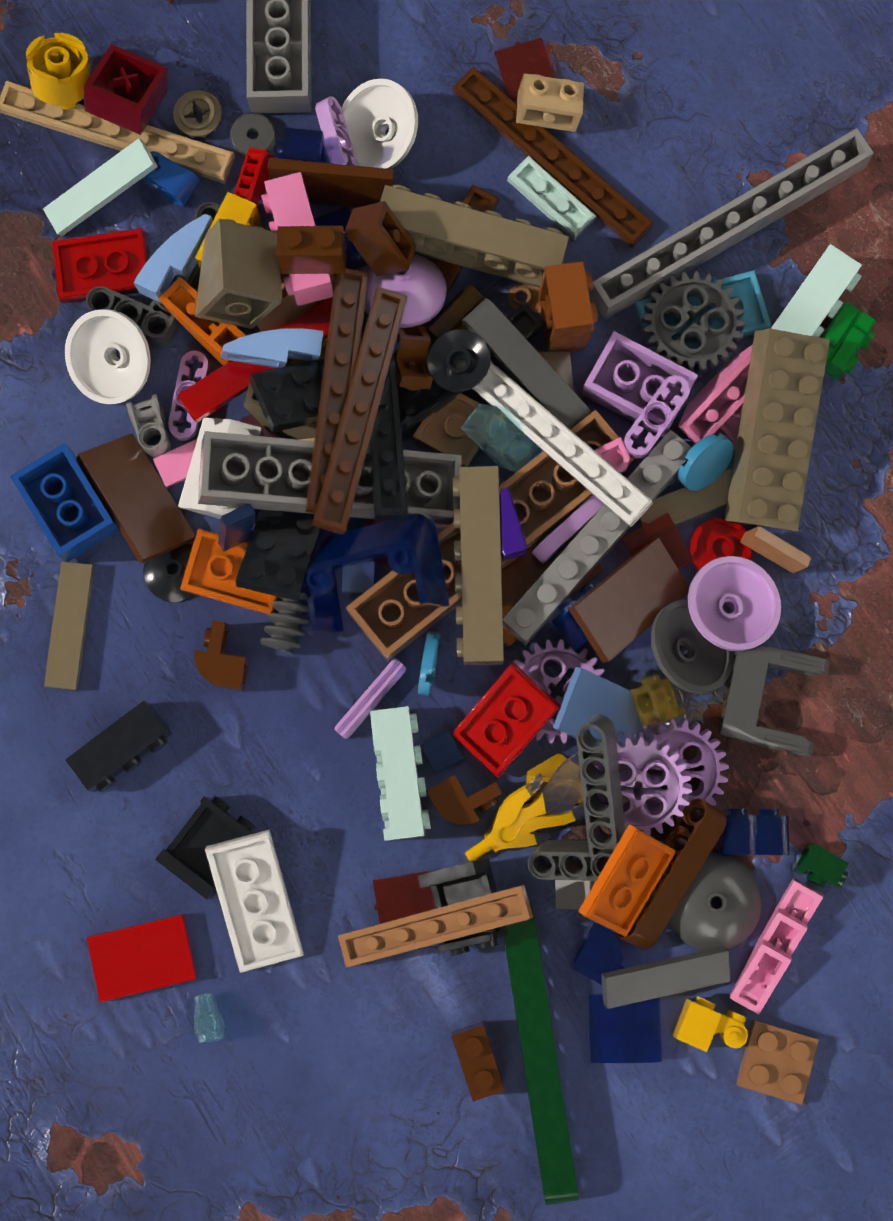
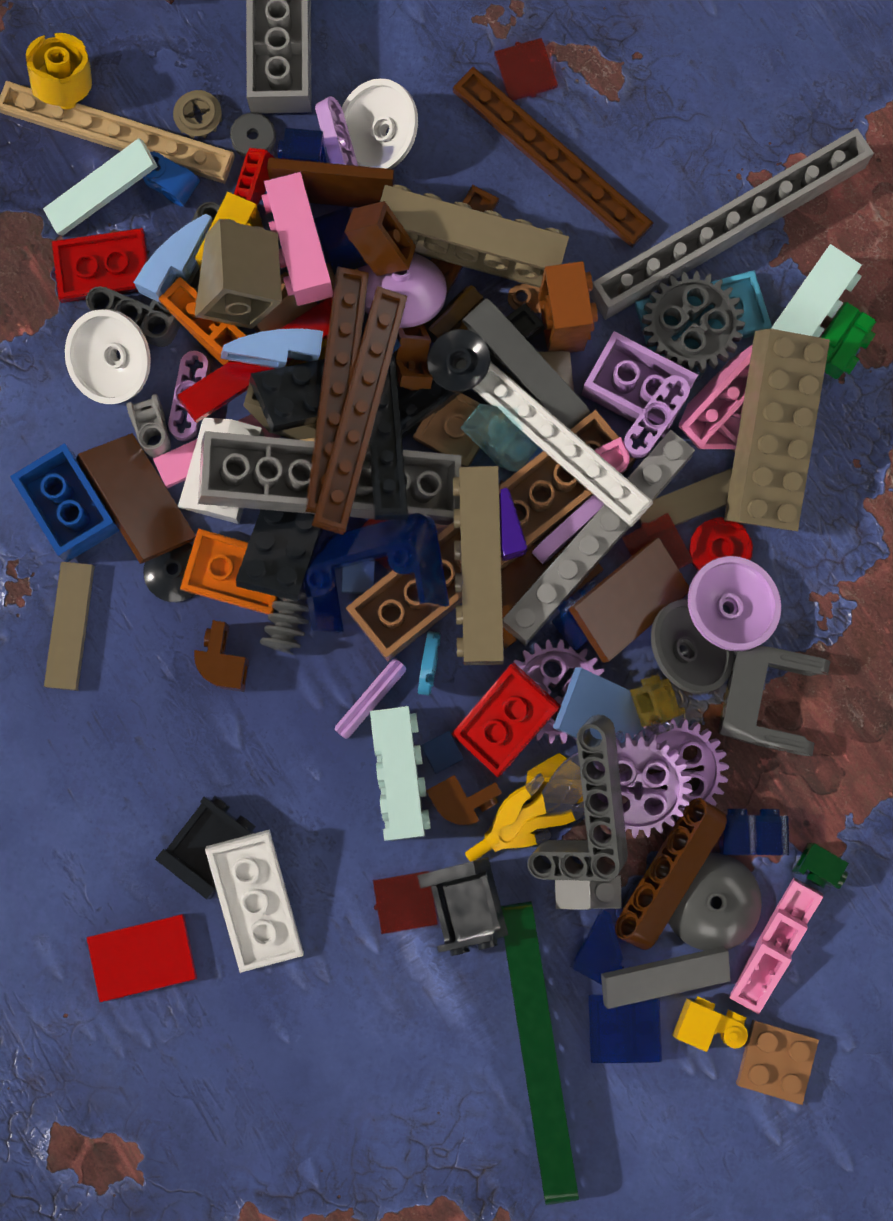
black brick [65,701,172,793] -> none
dark red brick [84,44,168,135] -> none
clear light blue cone [194,993,227,1044] -> none
dark blue tile [218,504,256,552] -> none
reddish brown brick [276,226,347,274] -> none
medium nougat plate [338,885,533,968] -> none
reddish brown brick [452,1021,505,1102] -> none
light aqua tile [507,156,596,240] -> none
tan brick [516,73,584,132] -> none
orange tile [578,824,676,937] -> none
dark azure tile [678,433,734,491] -> none
medium nougat tile [740,526,811,574] -> none

